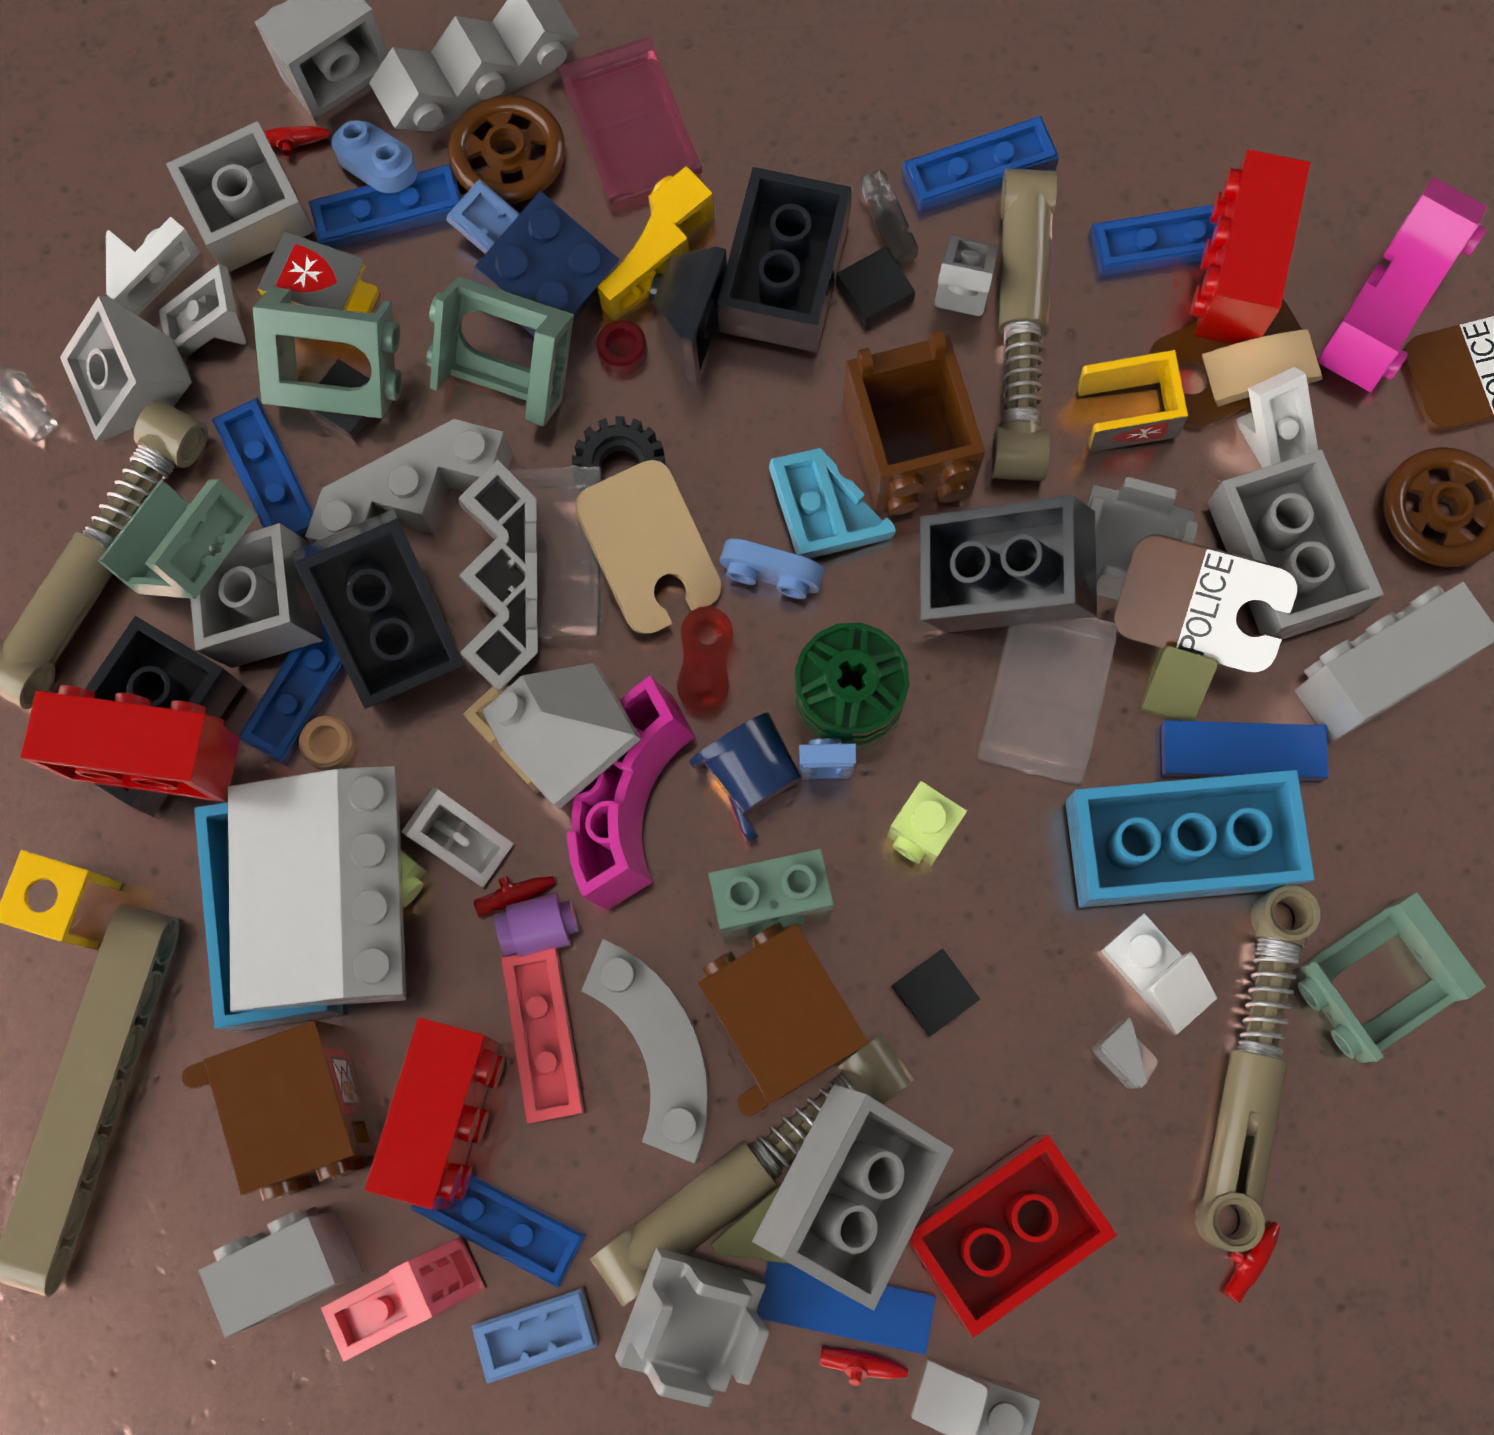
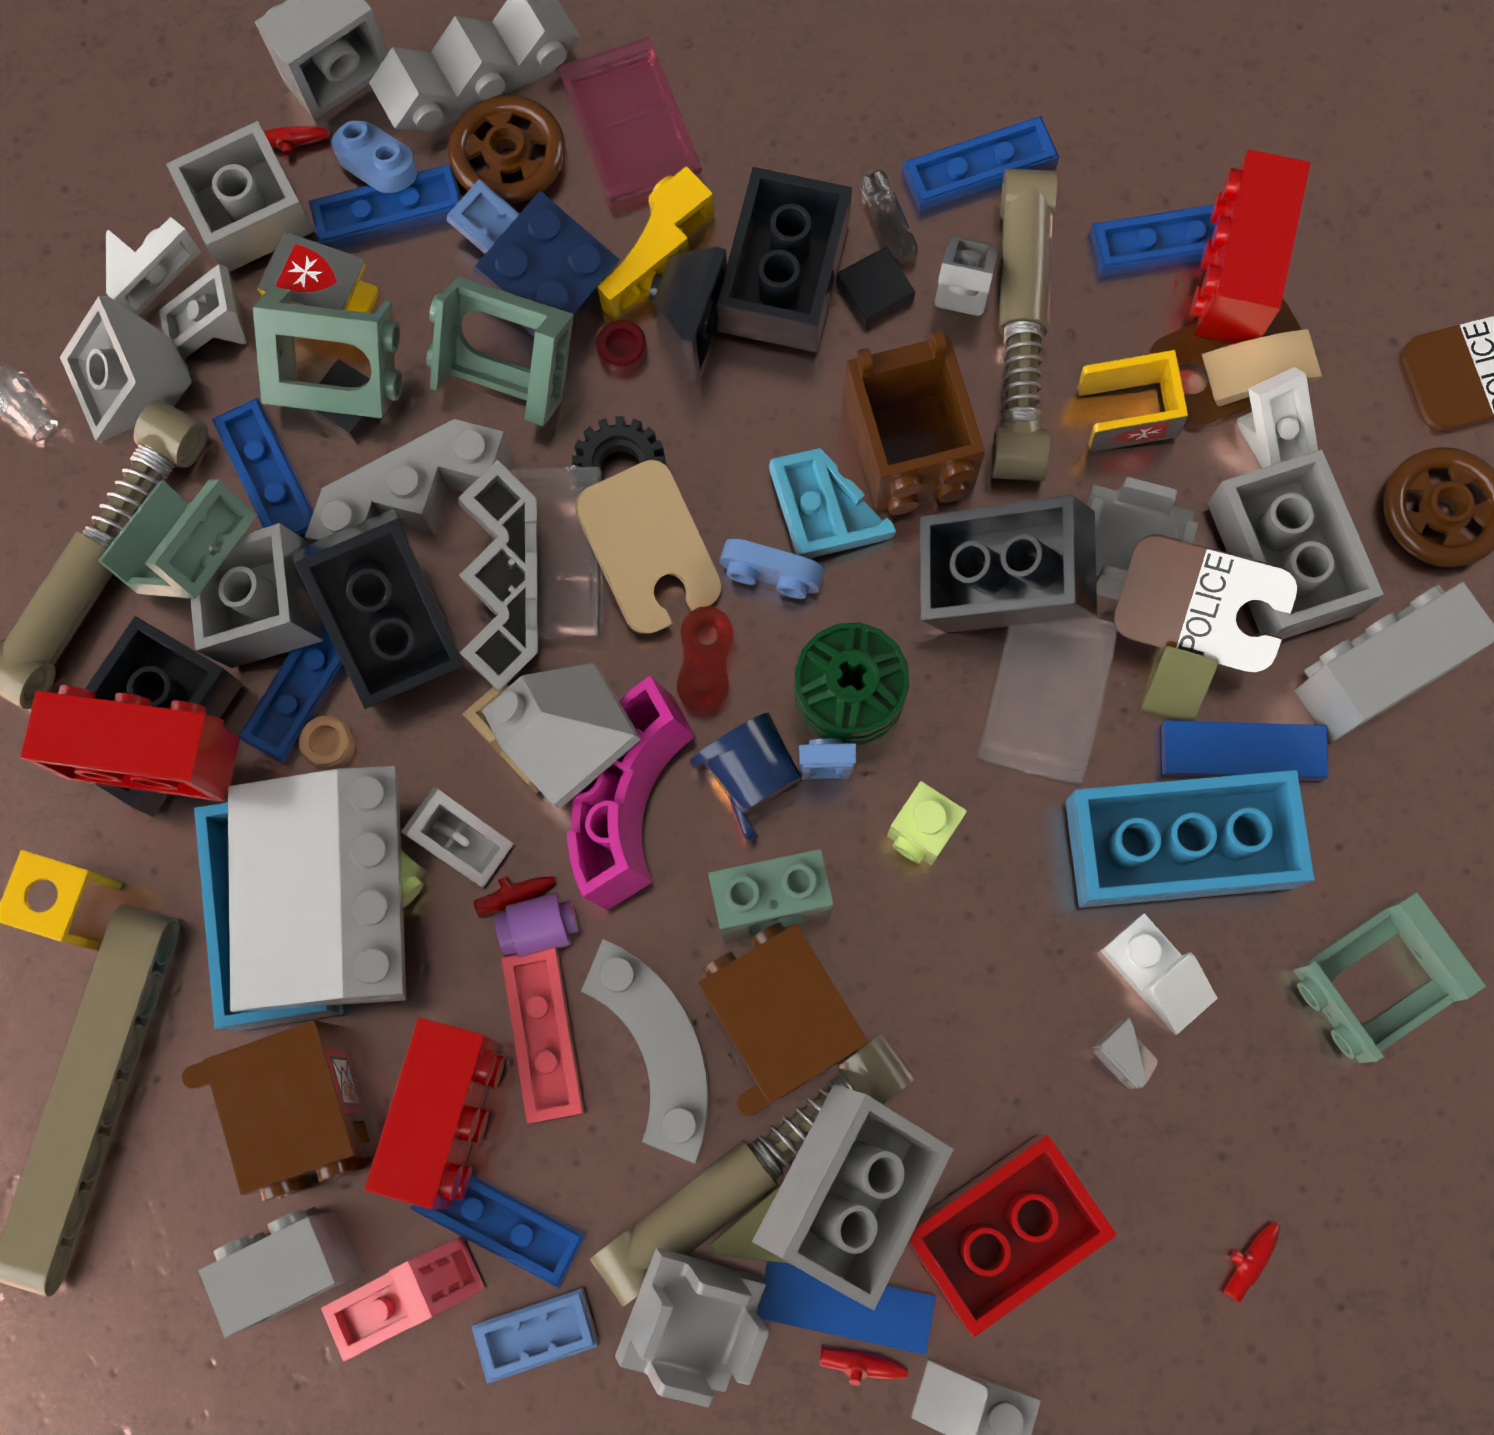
black piece [891,948,981,1037] -> none
dark tan piece [1194,885,1321,1252] -> none
dark pink brick [1318,177,1488,393] -> none

